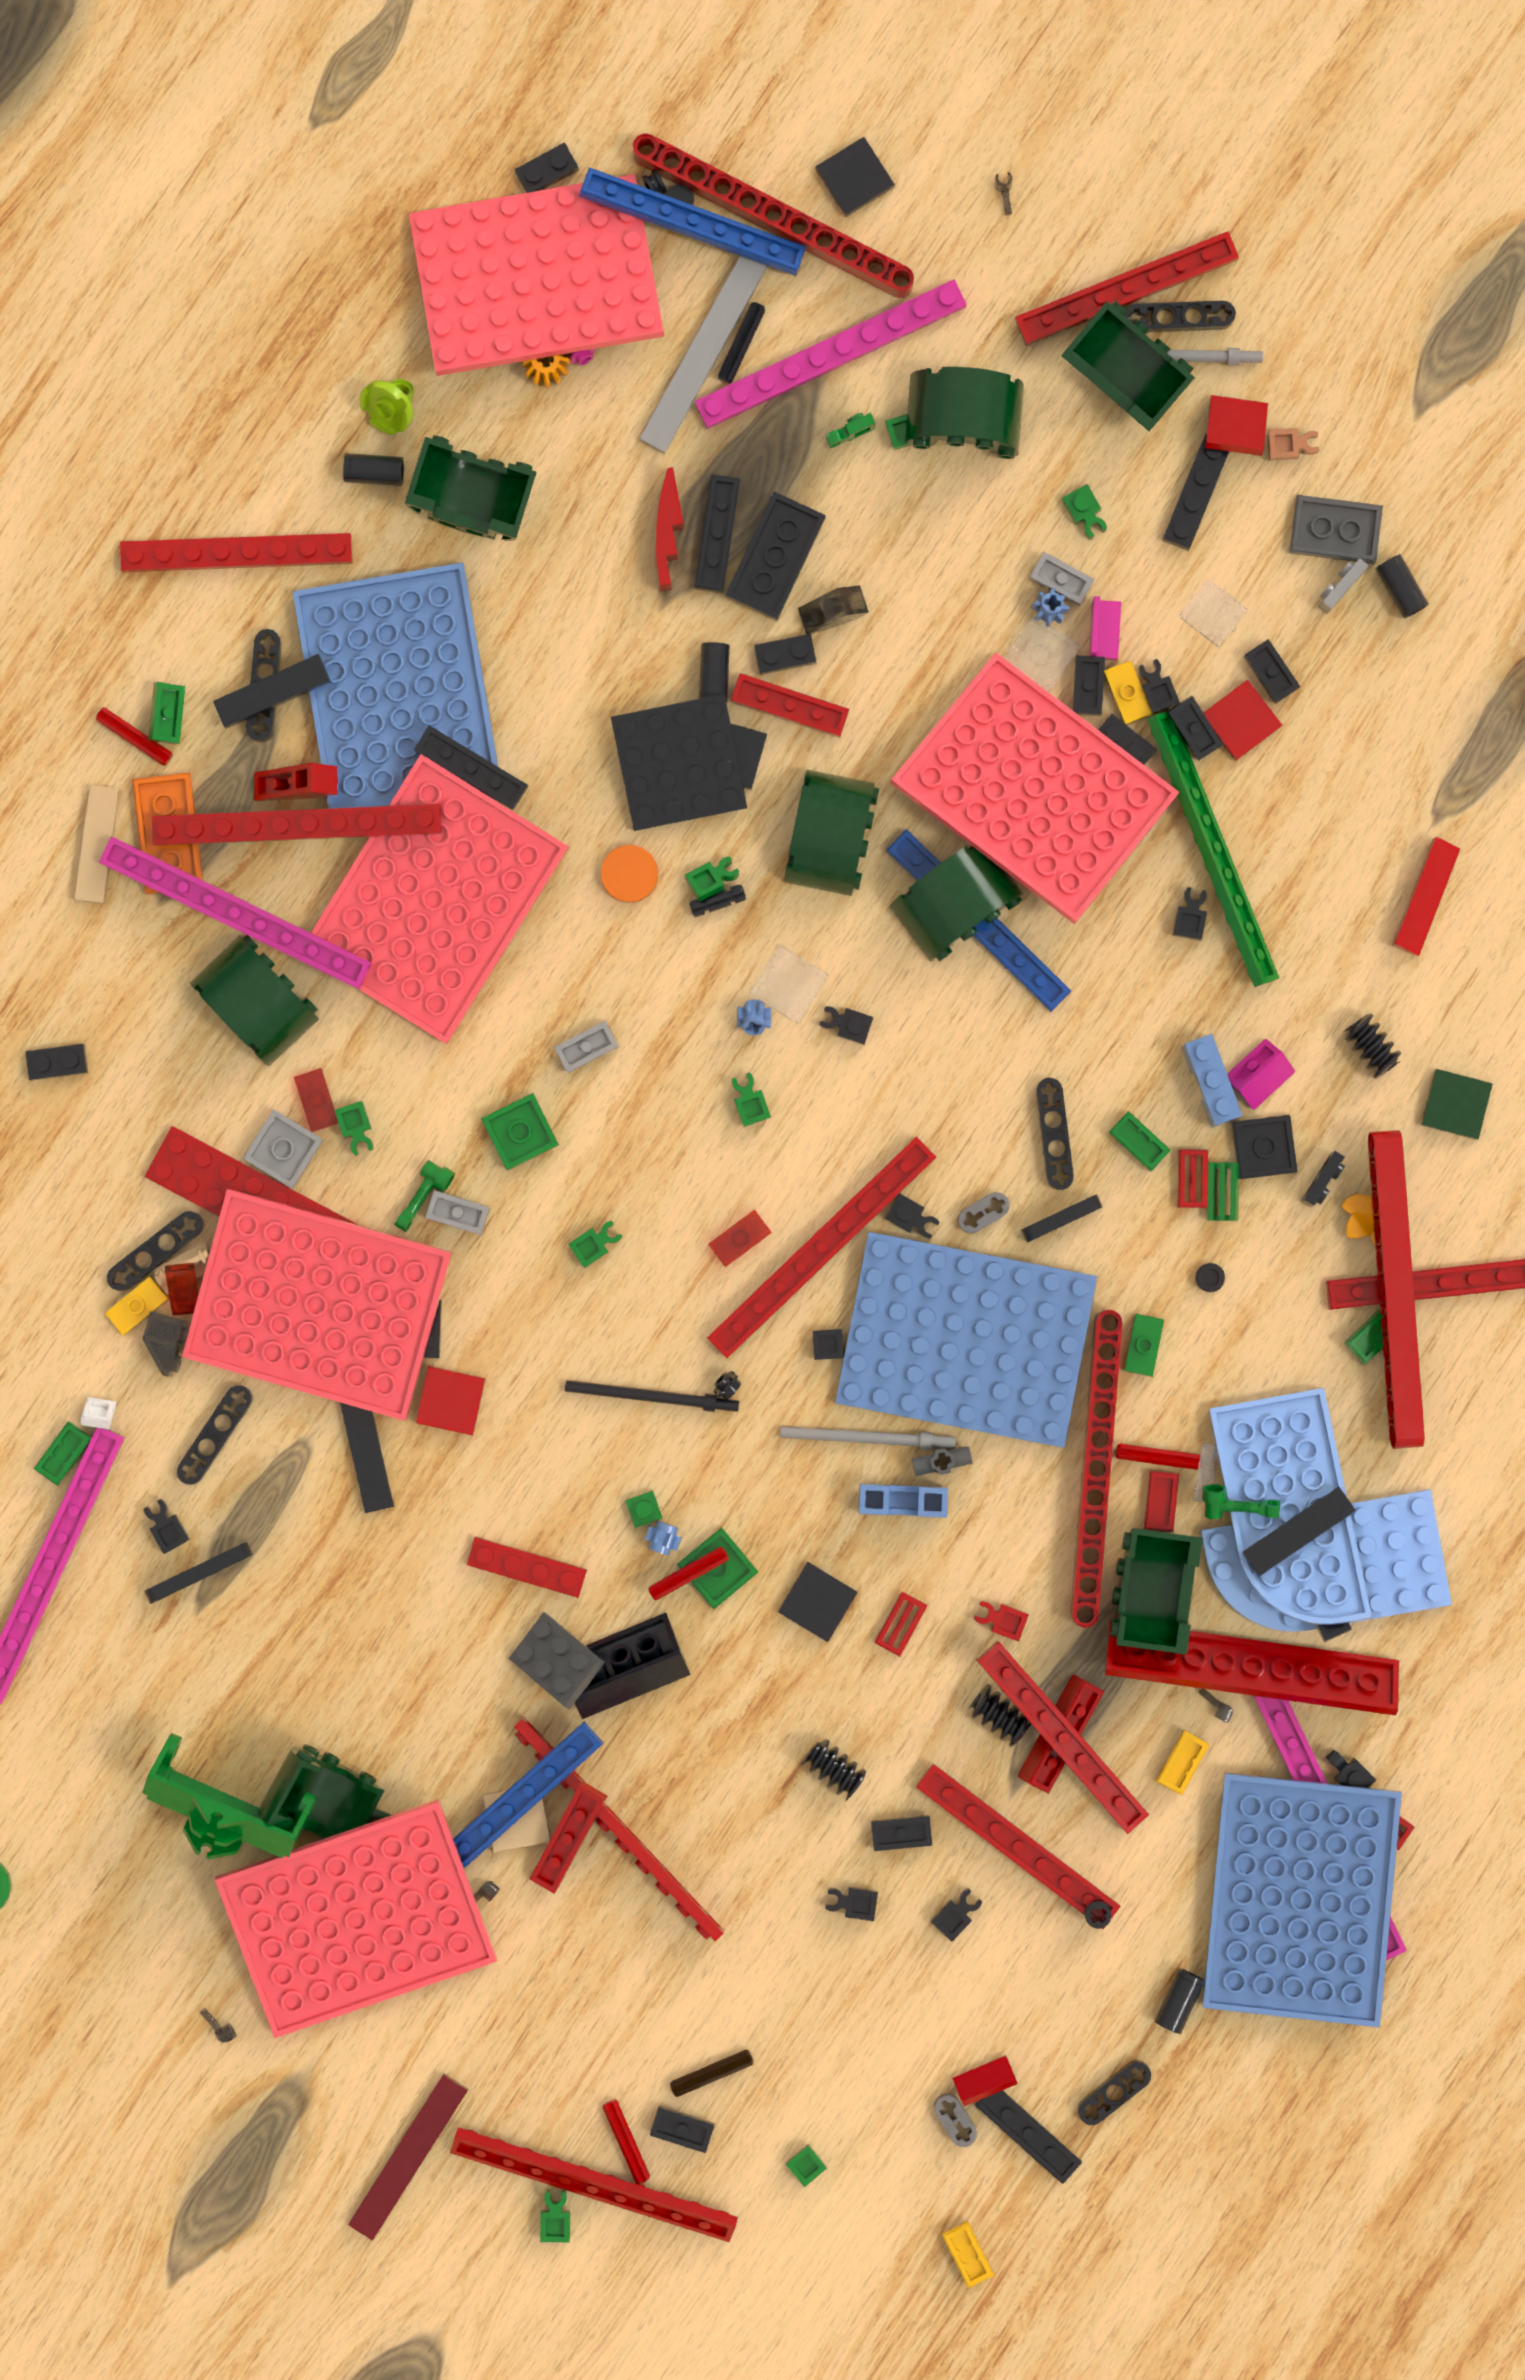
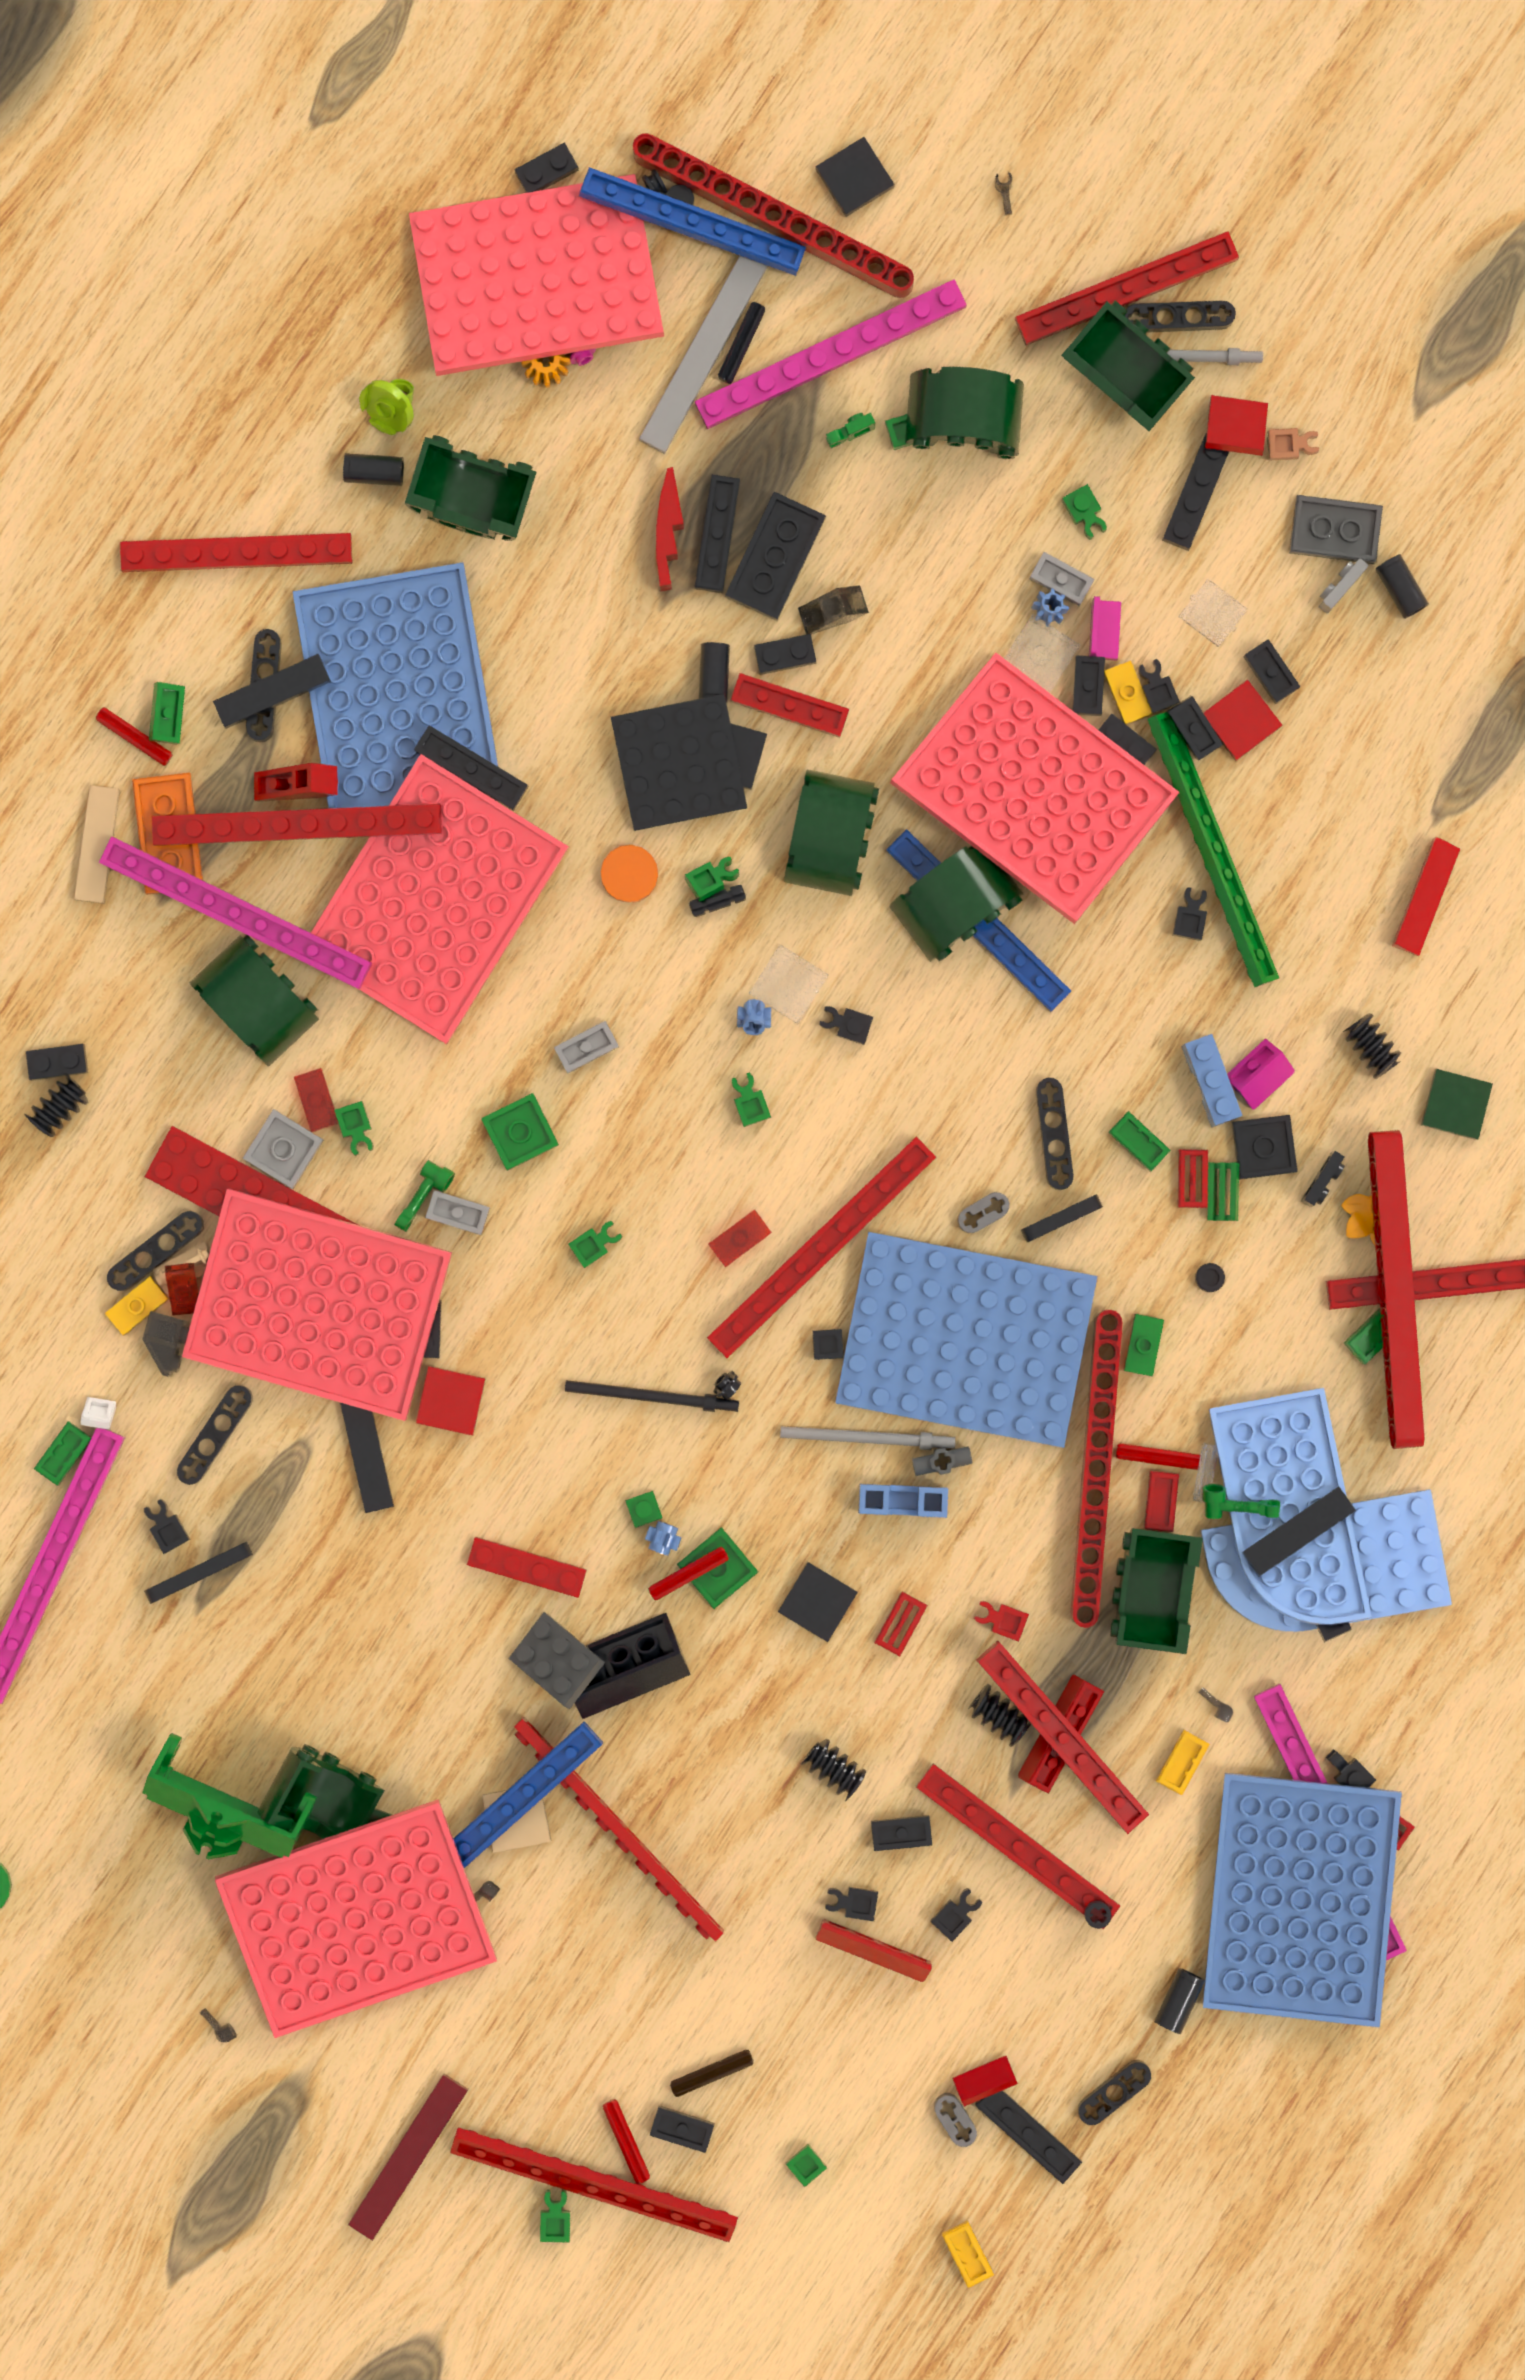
red plate [530,1781,608,1894] -> none
black plate [885,1193,940,1239] -> none
red plate [1105,1620,1399,1716] -> none
none -> black piece [24,1073,89,1137]
none -> red slope [816,1919,932,1982]

